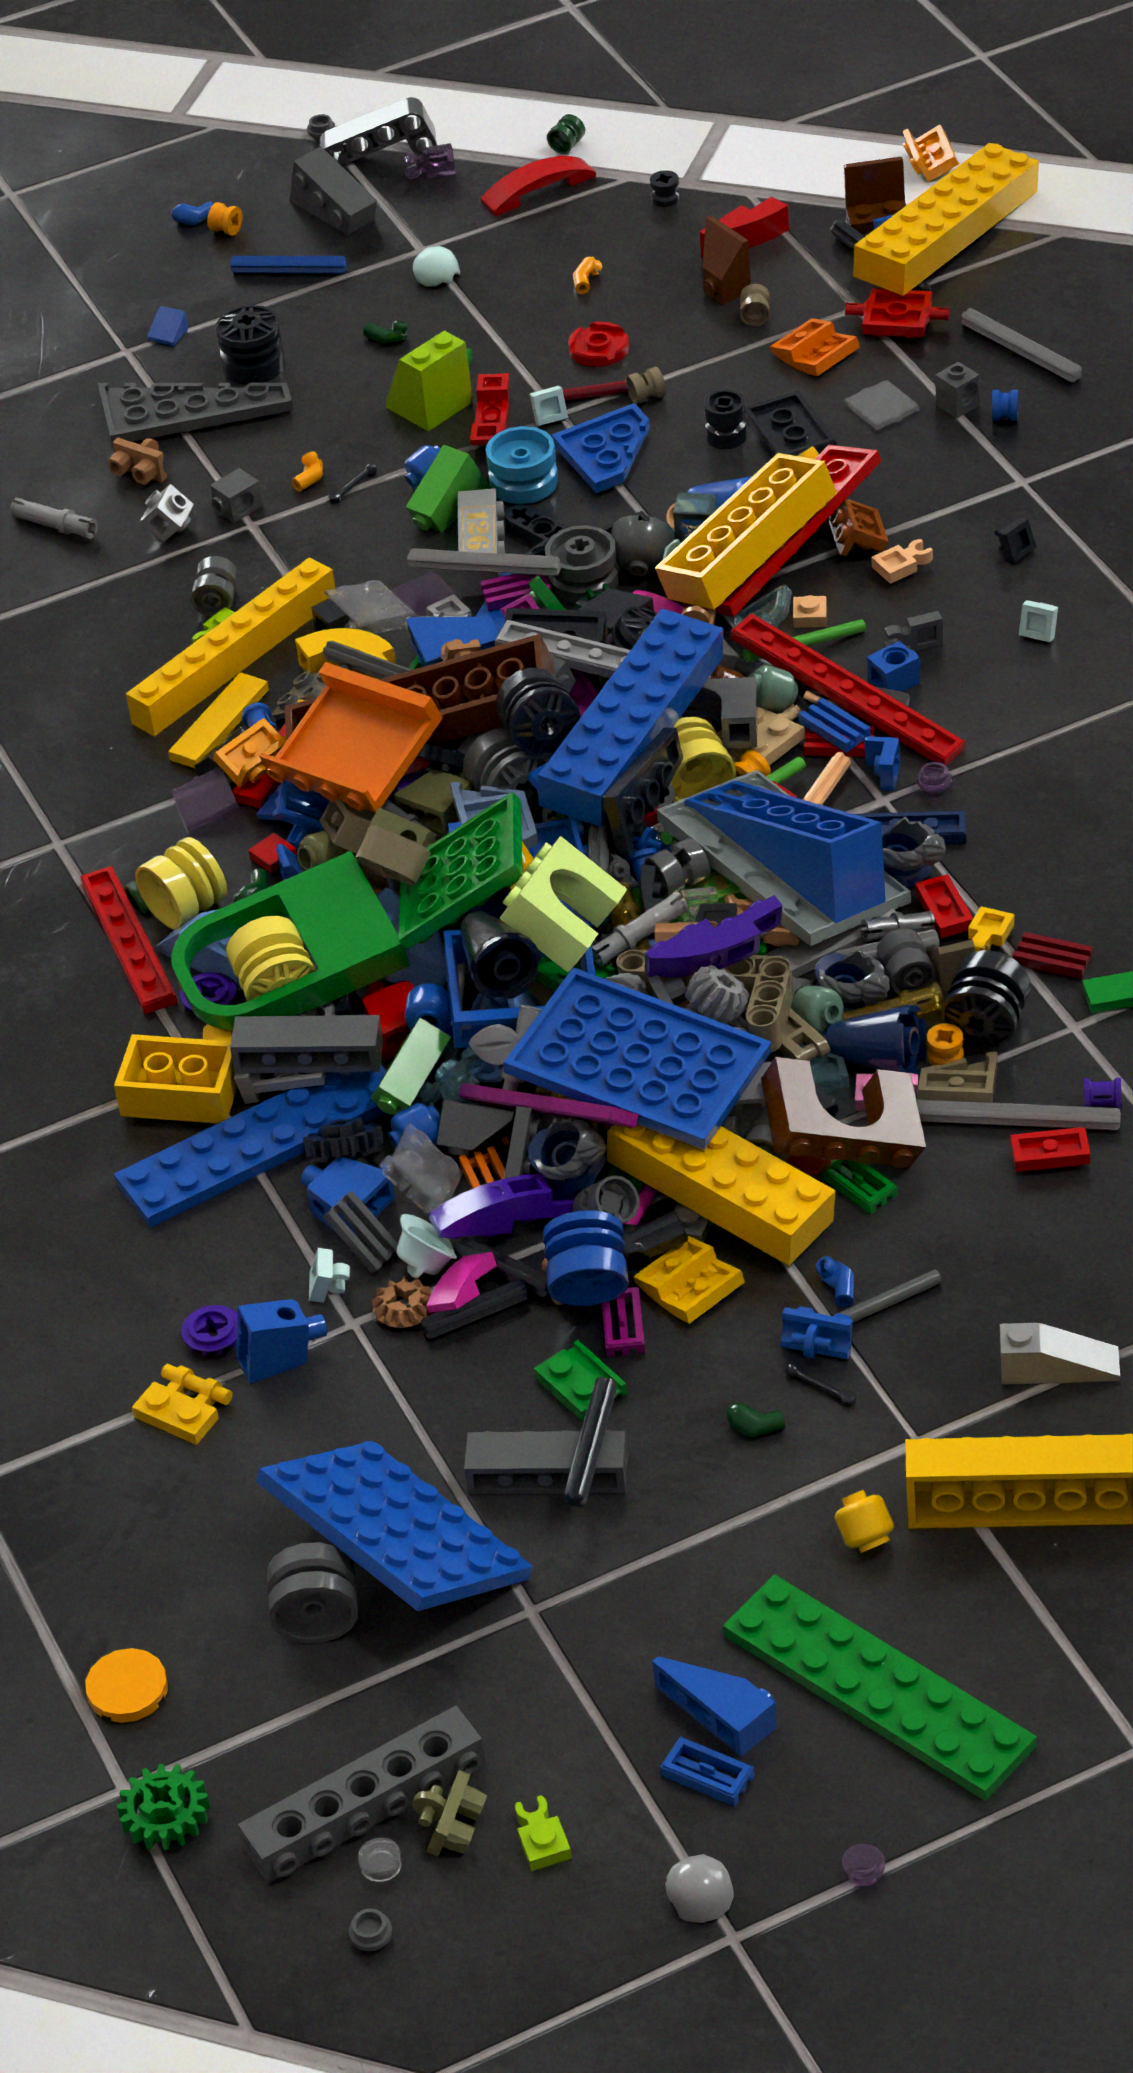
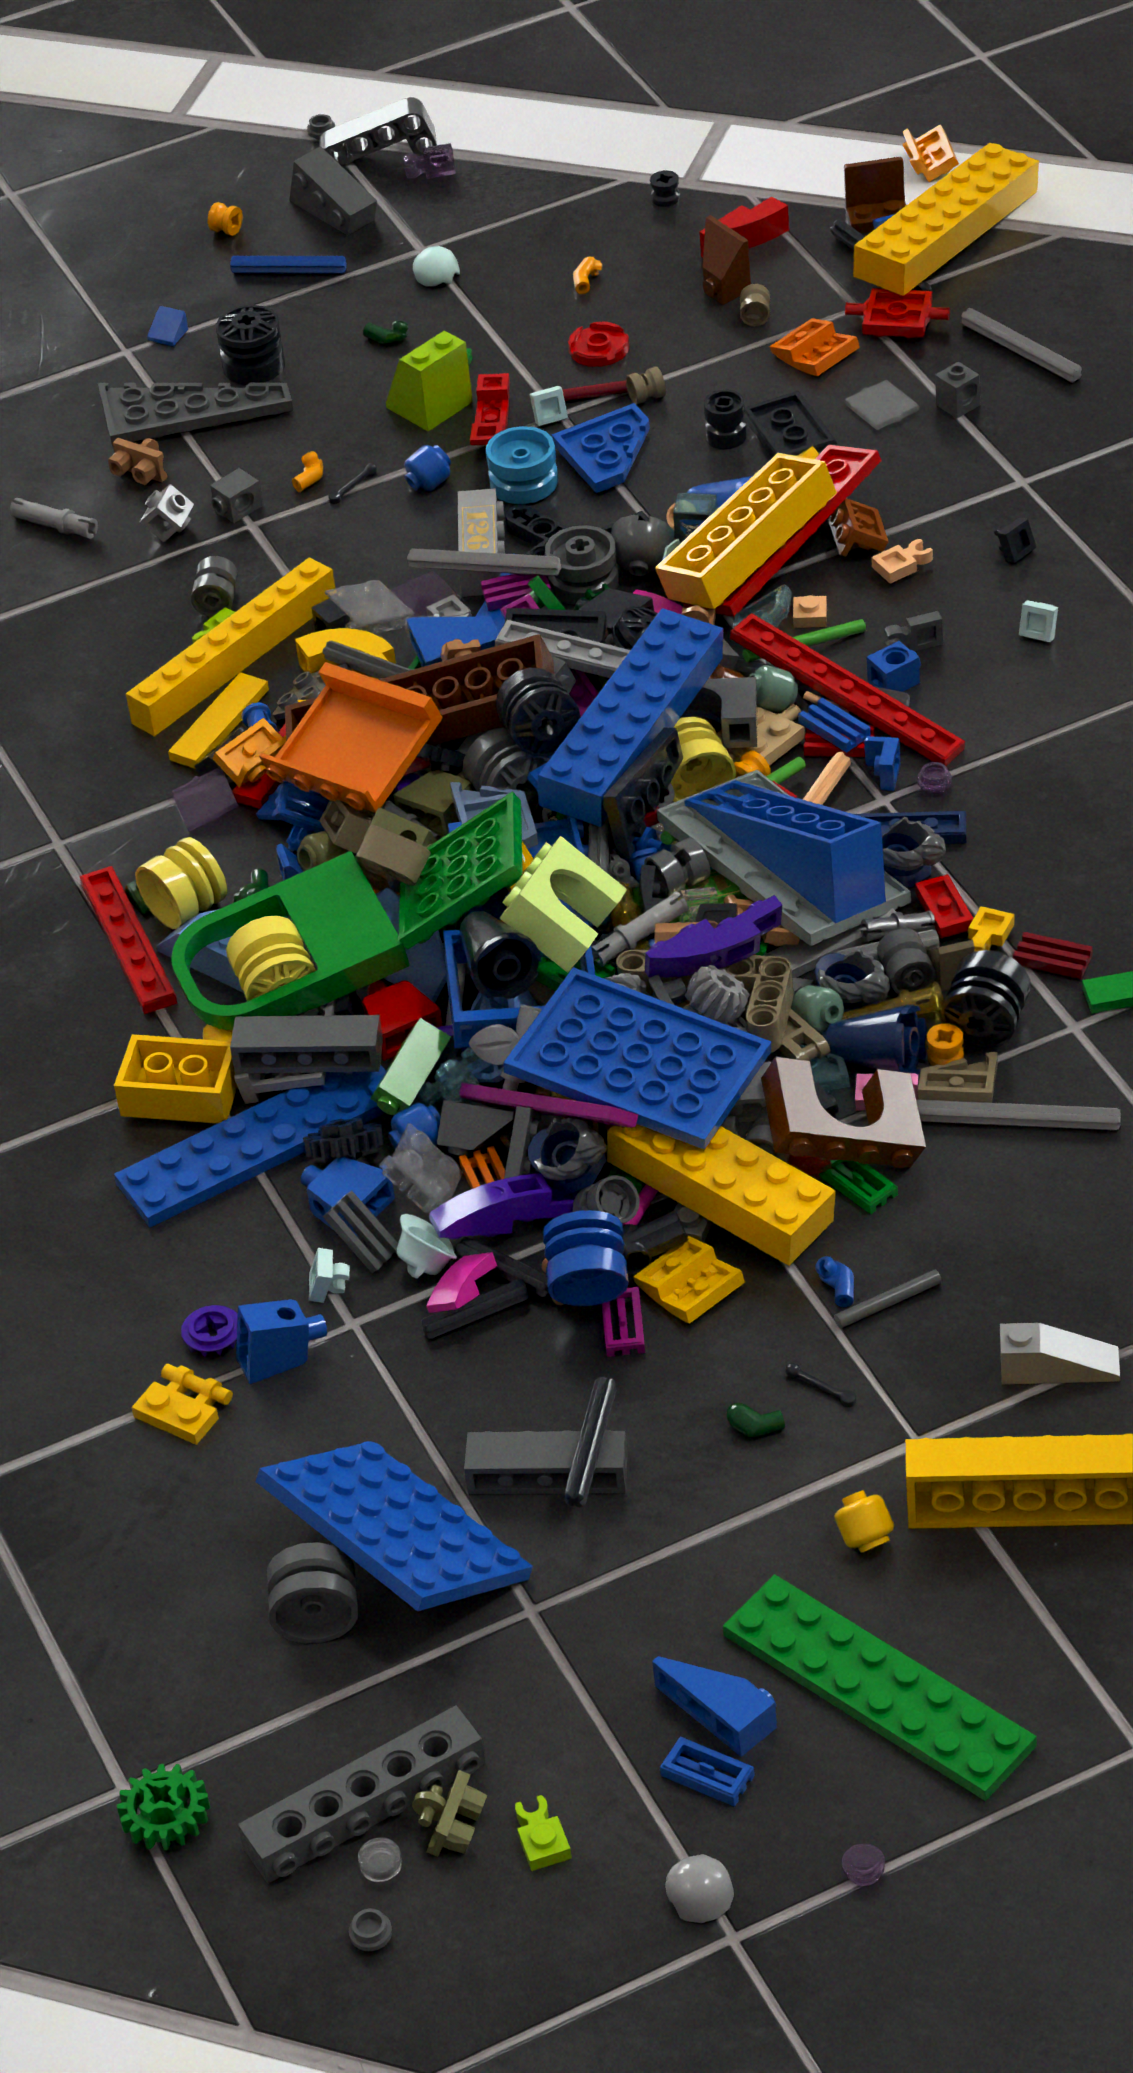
light orange tile [85,1648,168,1723] -> none
blue arm [171,201,213,226] -> none
dark purple gear [180,972,237,1017] -> none
red tile [248,833,297,874] -> none
medium nougat gear [372,1276,431,1328] -> none
blue head [405,983,451,1032] -> none
bright green slope [406,444,490,533] -> none
red slope [481,156,596,216] -> none
green plate [534,1340,627,1422] -> none
dark green wheel [546,114,586,154] -> none
blue hips [780,1306,853,1359] -> none
blue wheel [992,389,1018,421] -> none
red plate [1010,1127,1090,1172] -> none
dark purple bush [1083,1078,1122,1110] -> none

